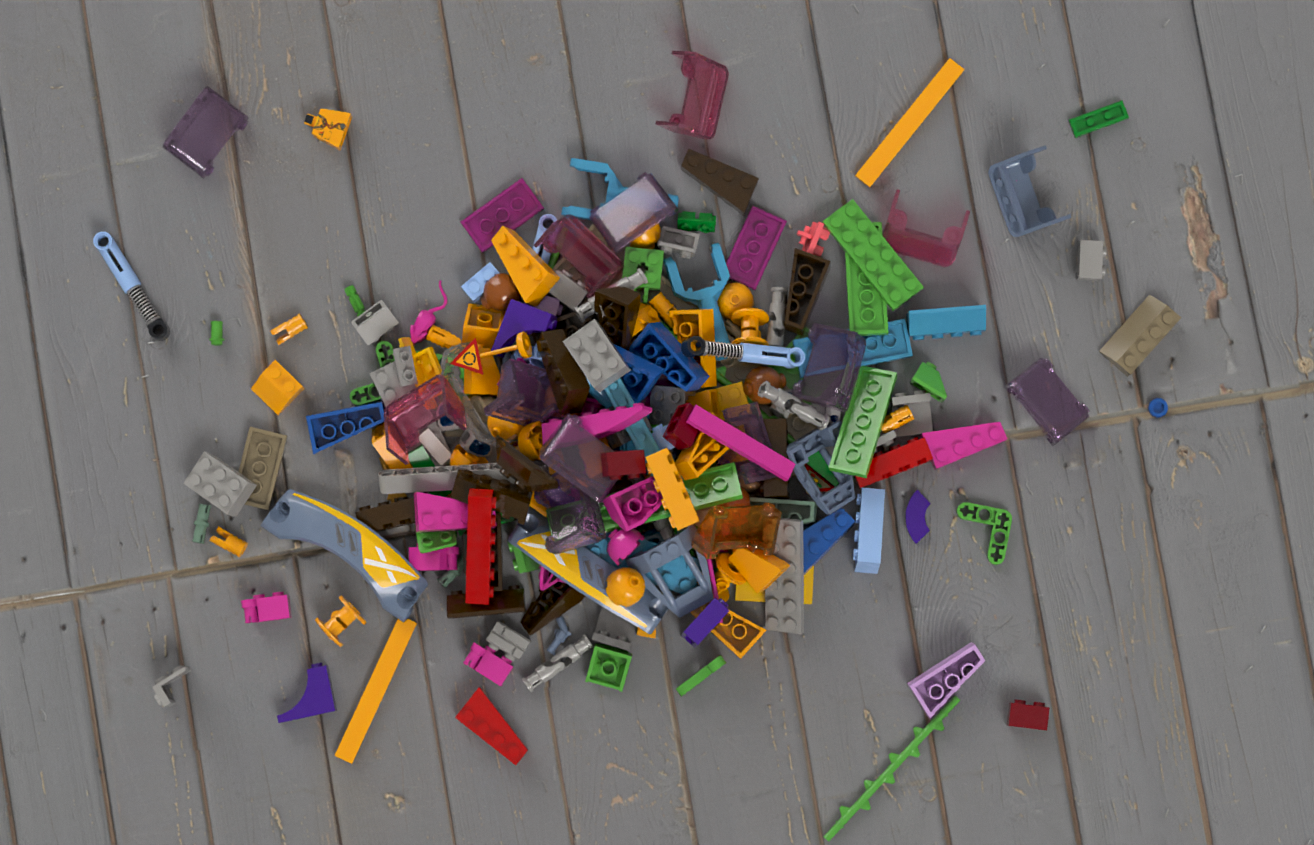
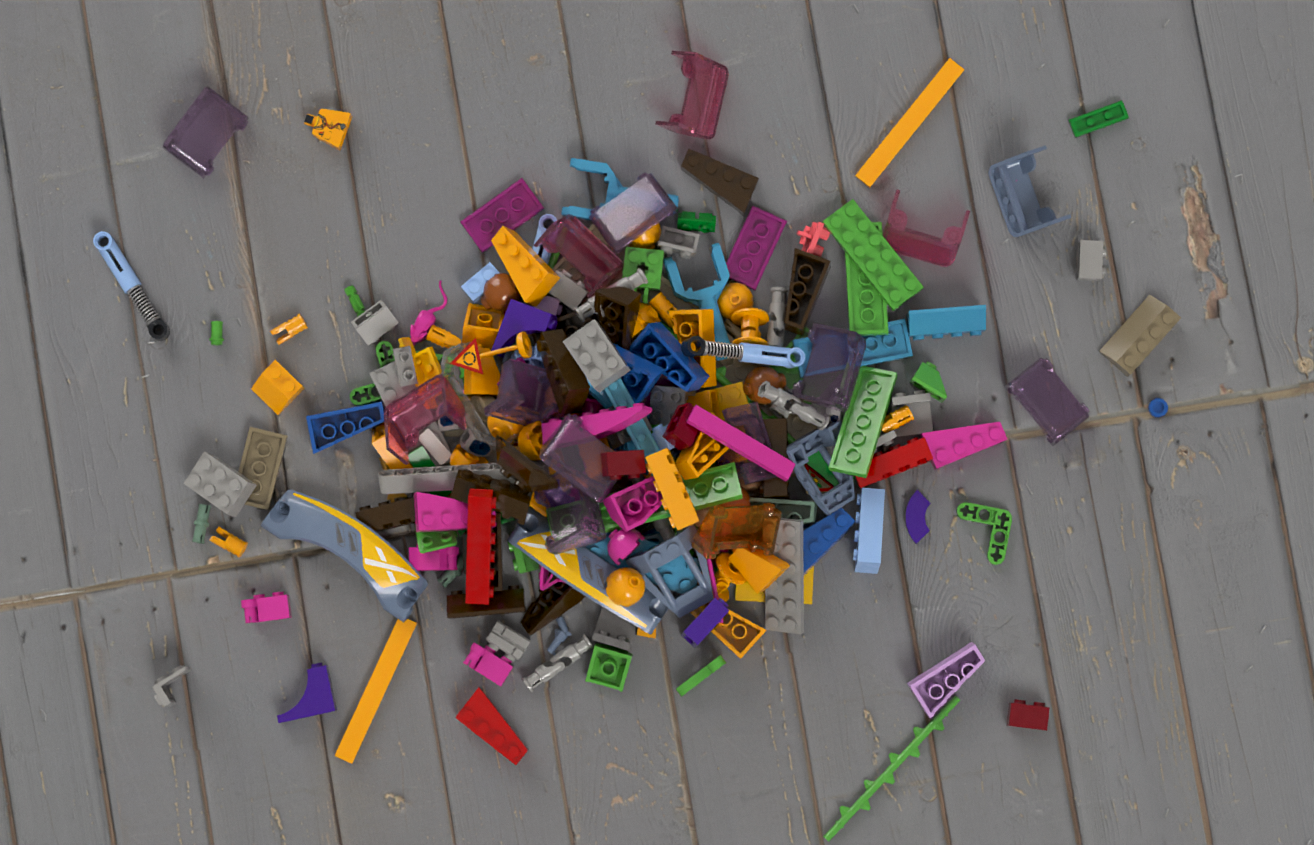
light orange hose [315,595,367,647] -> none

